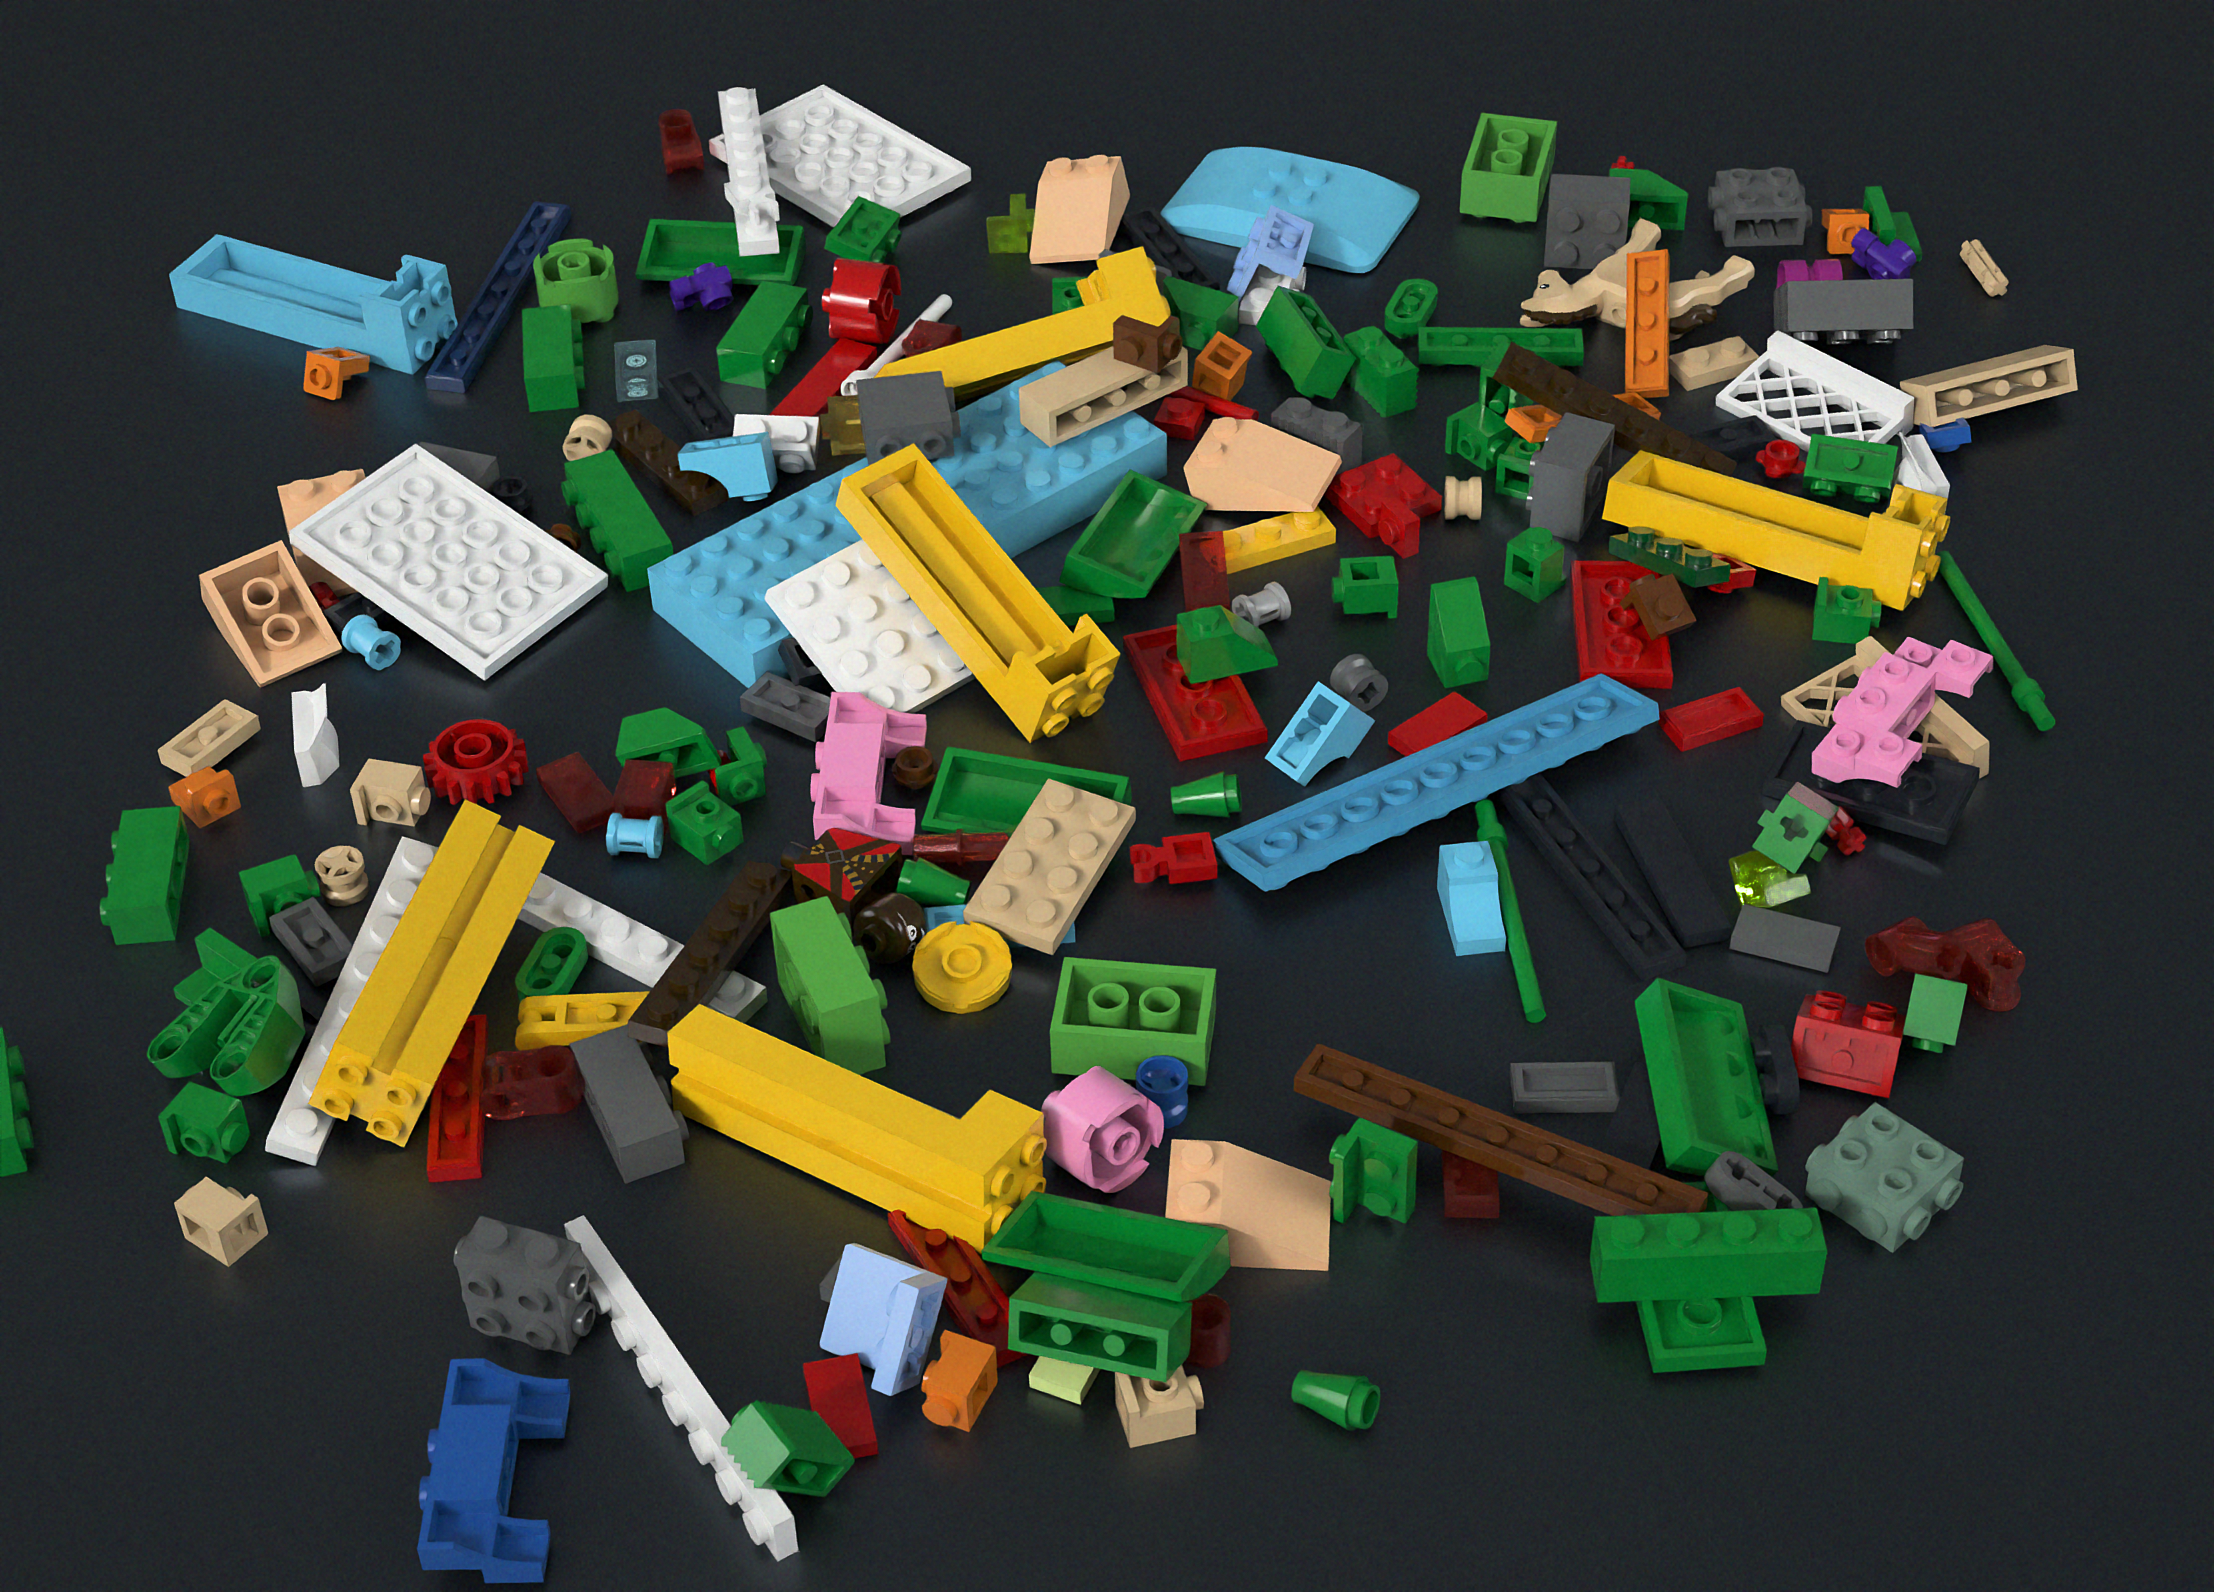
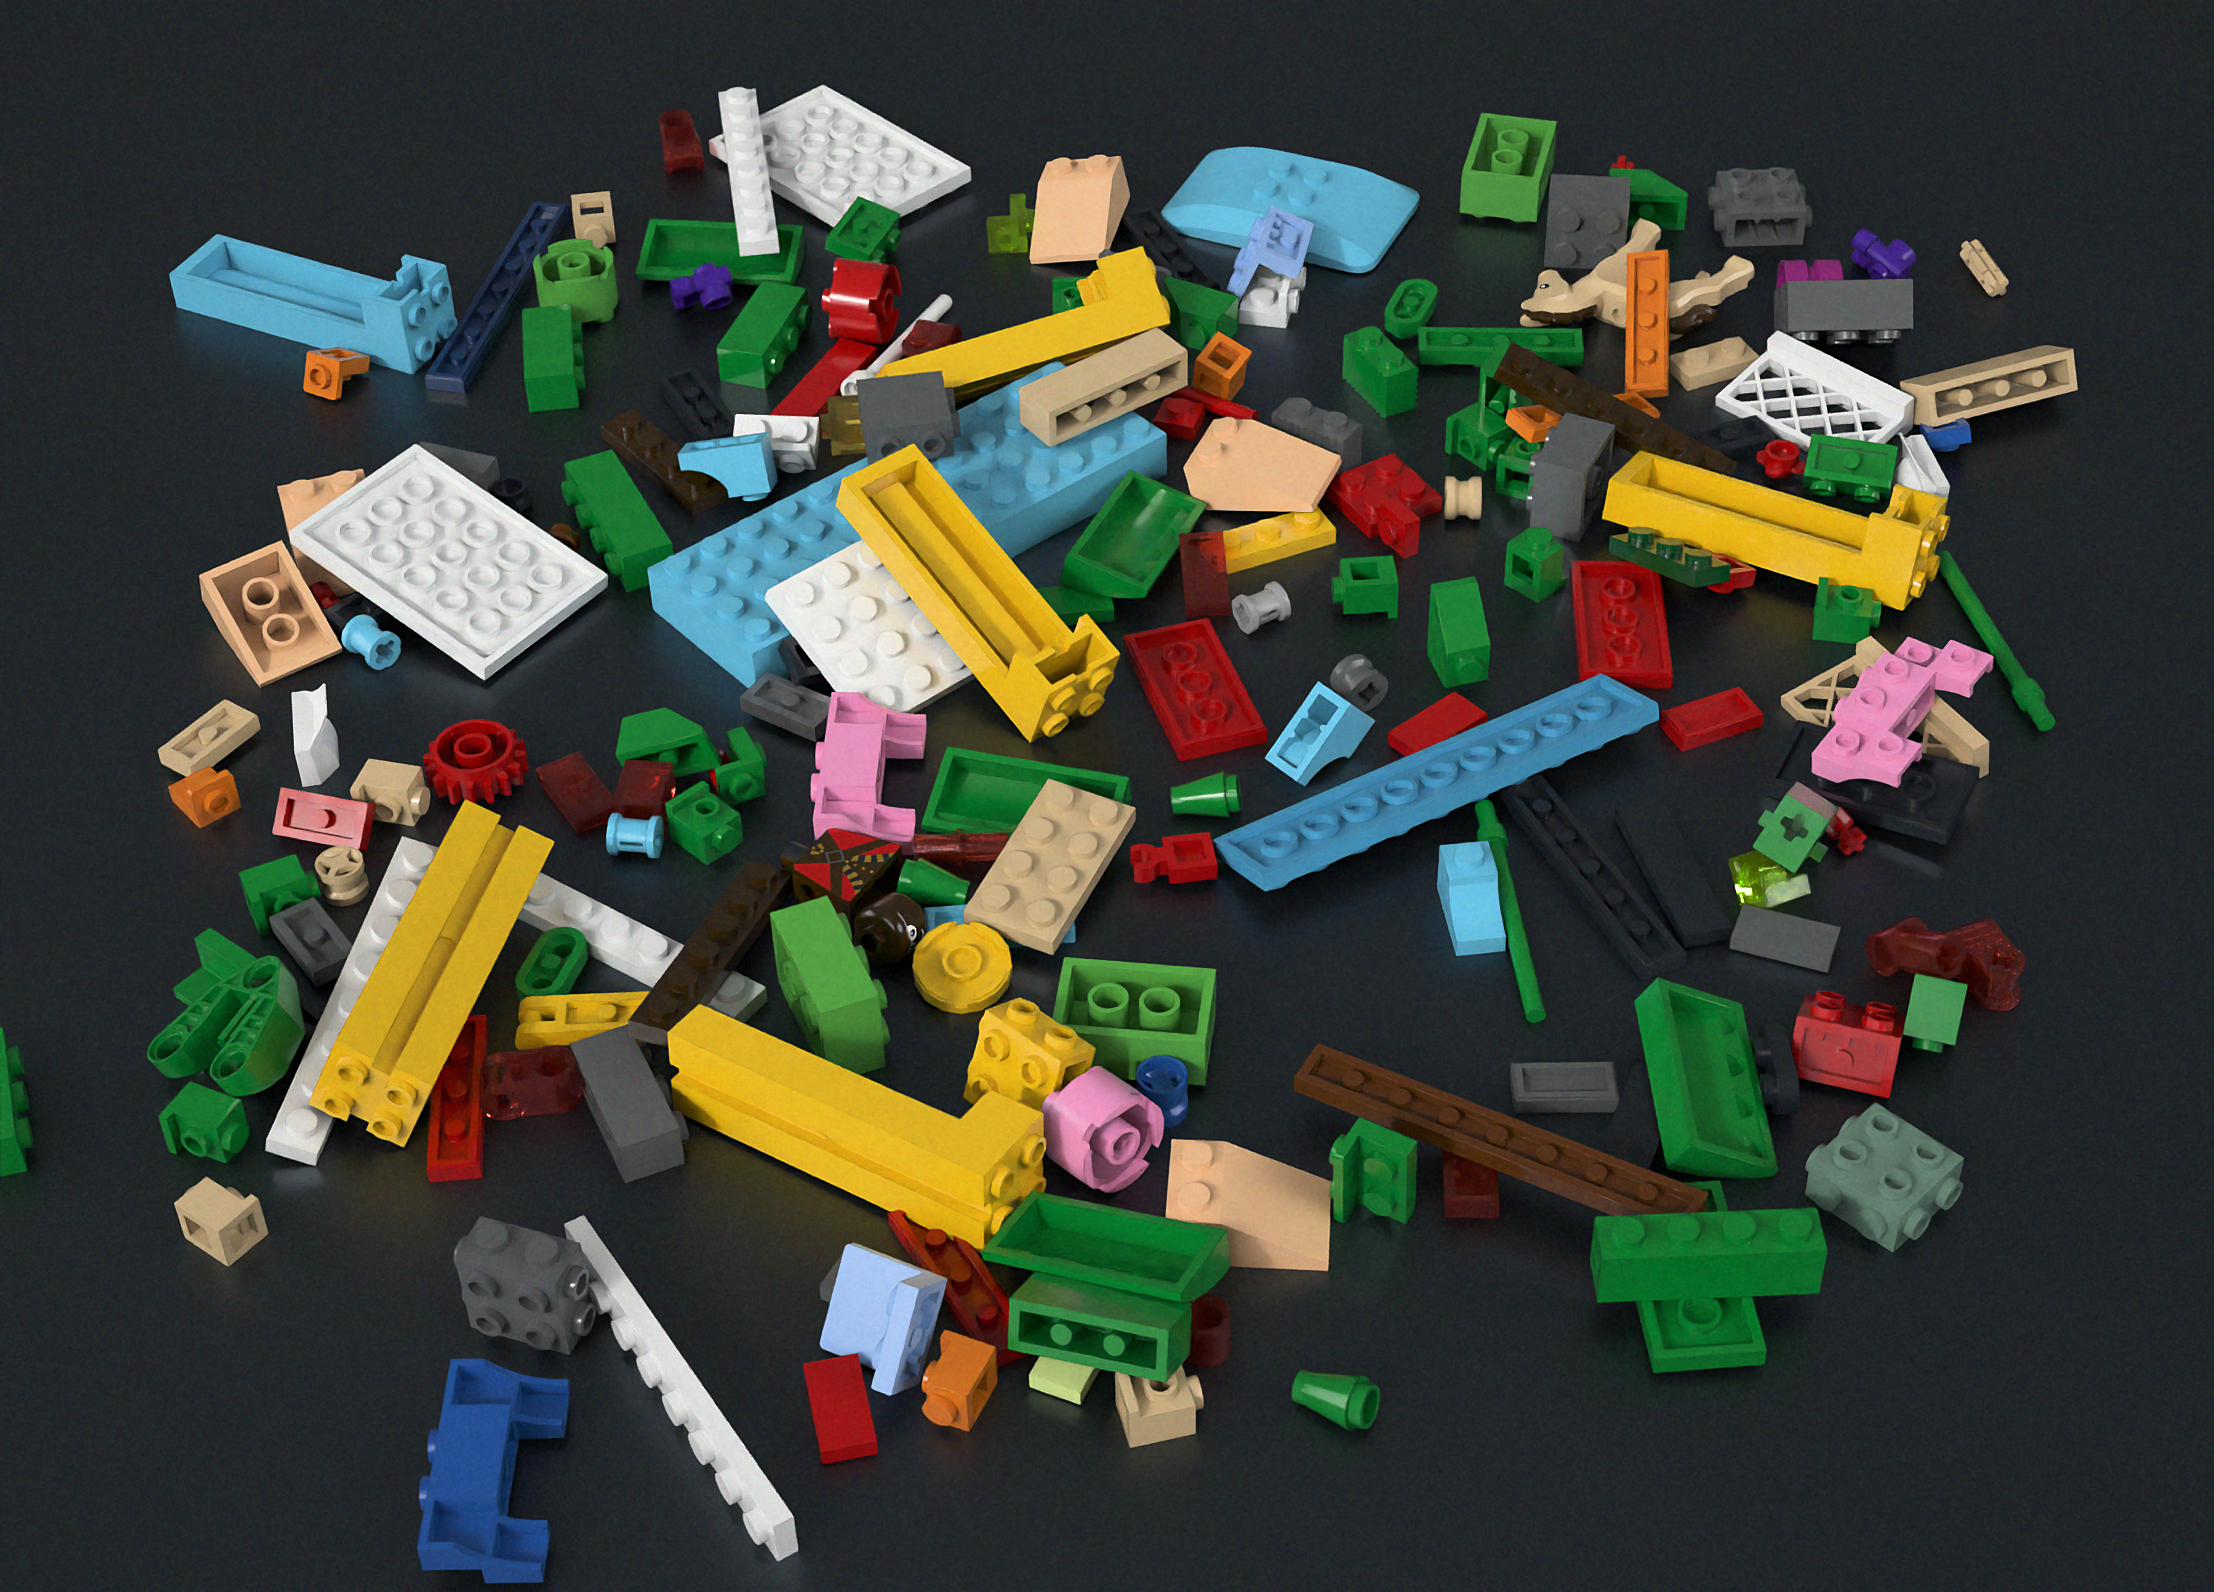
green brick [100,806,190,945] -> none
tan wheel [563,415,612,461] -> none
clear light blue tile [615,339,659,402] -> none
green brick [721,1400,855,1497] -> none
white plate [724,175,780,226] -> none
reddish brown plate [892,746,938,789] -> none
reddish brown bracket [1113,315,1183,373] -> none
green slope [1177,605,1278,684] -> none
green brick [1256,286,1356,399] -> none
reddish brown bracket [1620,573,1696,641] -> none
dark grey beam [1705,1151,1803,1211] -> none
orange bracket [1821,208,1869,254] -> none
green panel [1862,186,1923,262] -> none
none -> plate [272,787,376,851]
none -> tan brick [571,191,616,248]
none -> yellow brick [963,997,1096,1122]

